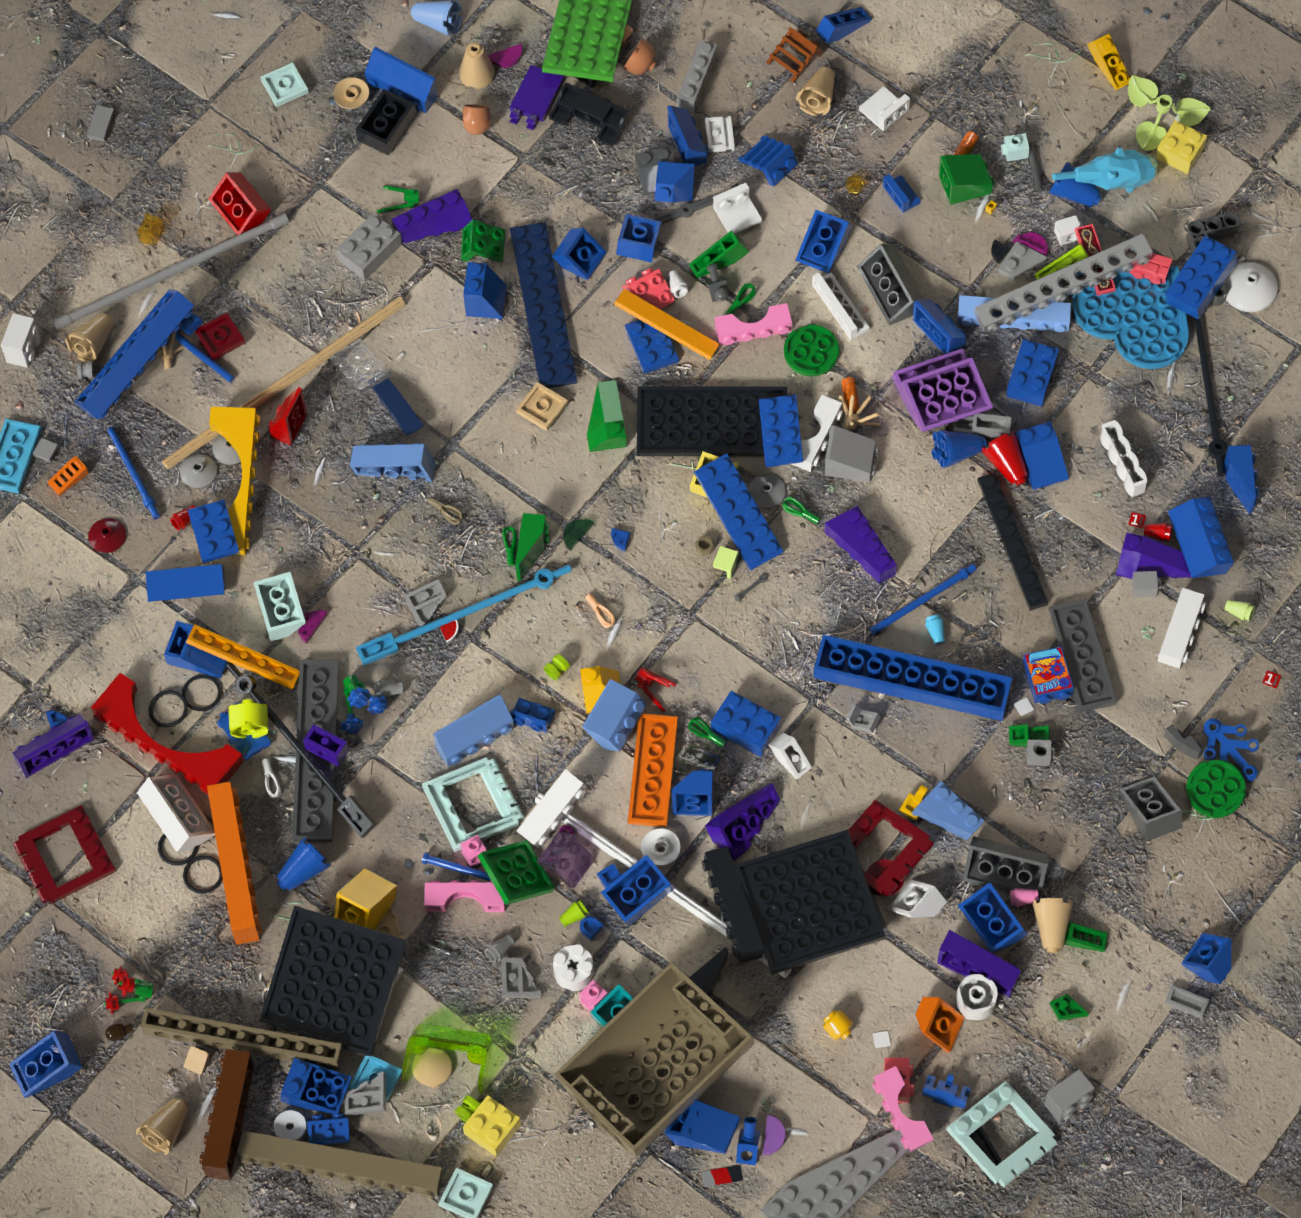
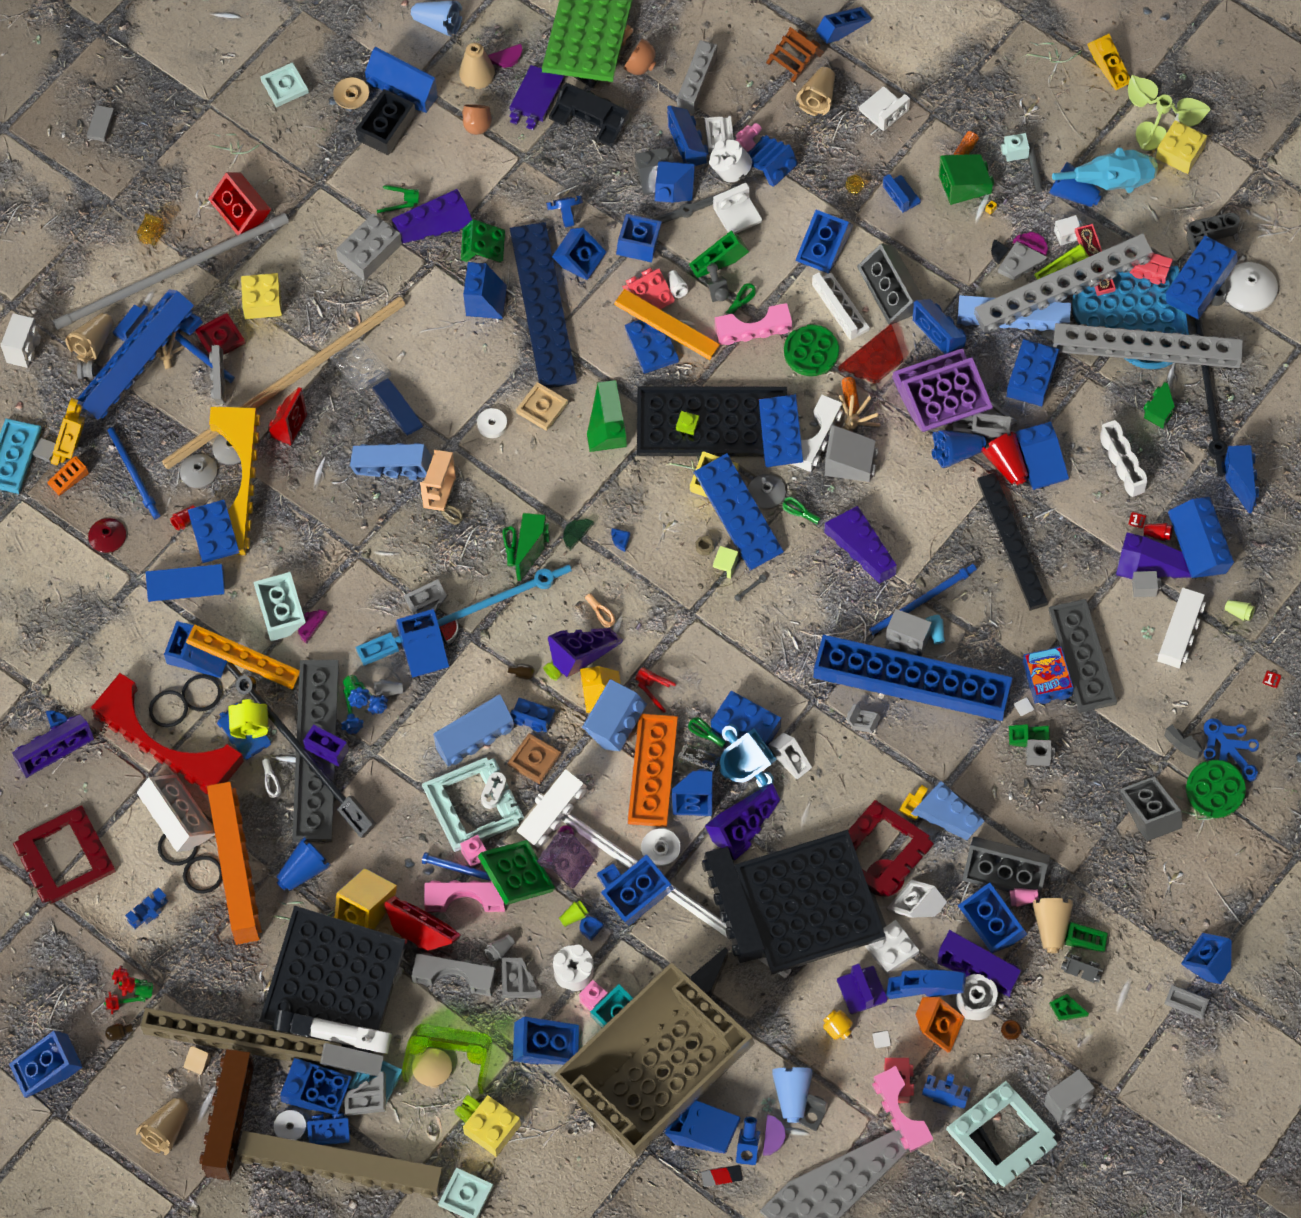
none -> yellow piece [51,398,86,466]
none -> blue panel [113,305,149,342]
none -> blue piece [125,887,168,929]
none -> light grey plate [209,345,225,404]
none -> light yellow brick [241,273,282,319]
none -> white piece [273,1009,392,1054]
none -> light grey tile [320,1043,383,1076]
none -> red wedge [384,896,461,951]
none -> blue slope [396,609,449,678]
none -> light grey arch [411,953,496,996]
none -> light nougat window [420,450,456,511]
none -> white piece [477,408,507,438]
none -> white beam [481,772,506,809]
none -> dark brown cylinder [508,663,535,680]
none -> medium nougat tile [508,733,562,784]
none -> blue slope [513,1017,579,1065]
none -> blue tile [546,195,583,228]
none -> dark purple wedge [548,628,623,677]
none -> lime plate [676,411,699,435]
none -> white brick [709,140,752,182]
none -> dark azure piece [720,724,777,788]
none -> bright pink plate [735,123,762,151]
none -> light blue cone [772,1067,813,1123]
none -> dark grey bracket [799,1094,827,1131]
none -> dark purple bracket [837,964,888,1015]
none -> clear red wing [838,324,904,384]
none -> white plate [865,920,919,975]
none -> light grey brick [886,609,932,657]
none -> blue slope [886,970,966,999]
none -> reddish brown plate [1001,1020,1021,1040]
none -> light grey brick [1053,323,1243,368]
none -> dark grey hinge [1061,954,1104,983]
none -> green slope [1143,382,1175,429]

